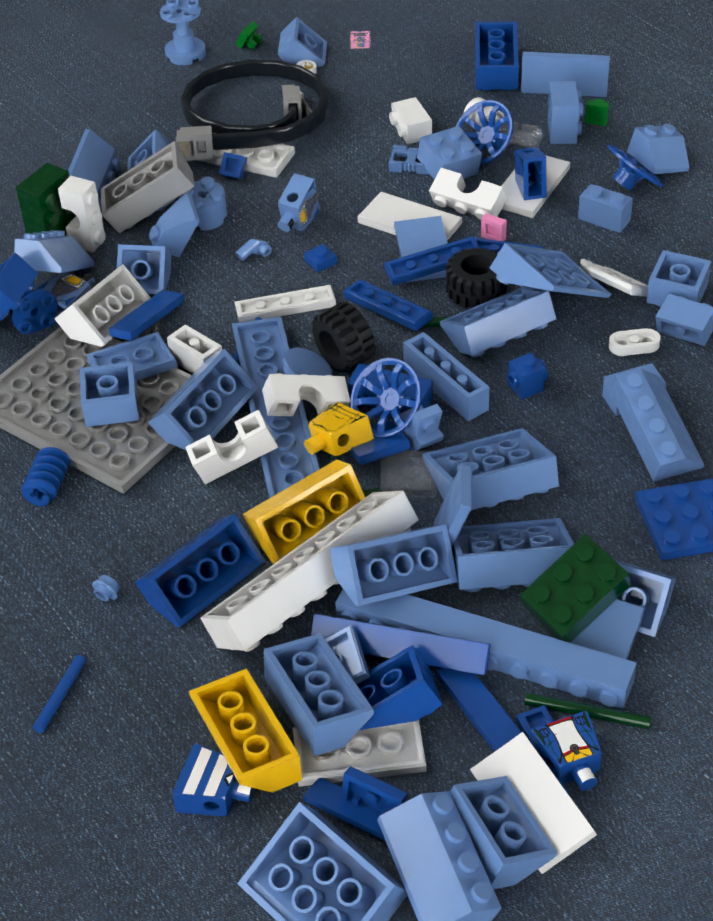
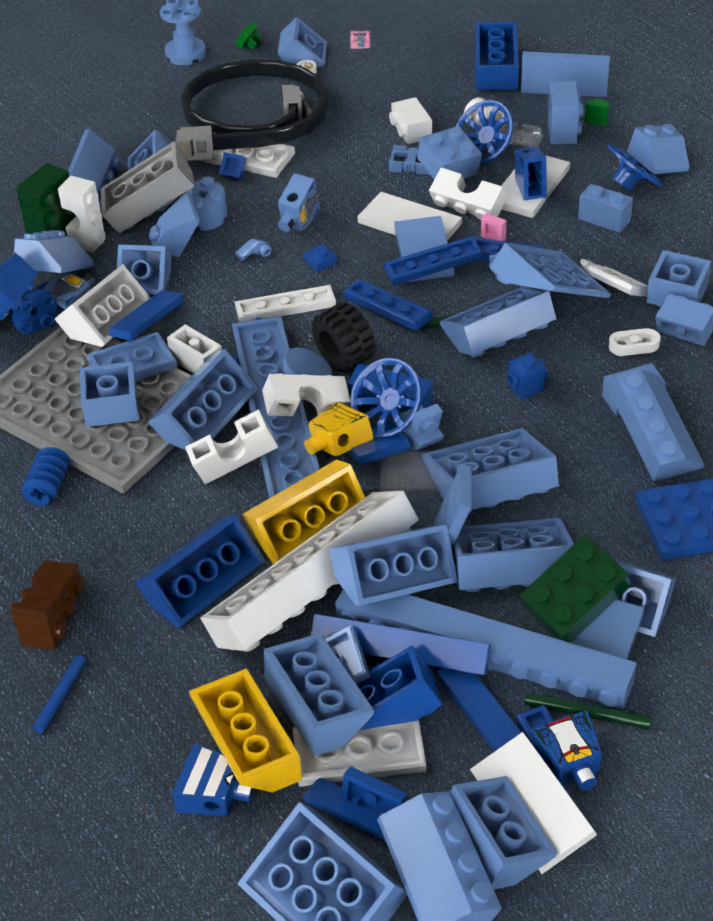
medium blue plate [92,575,120,601] -> none
medium blue brick [403,332,489,421] -> none
black tyre [446,247,507,308] -> none
none -> reddish brown wedge [10,560,84,650]

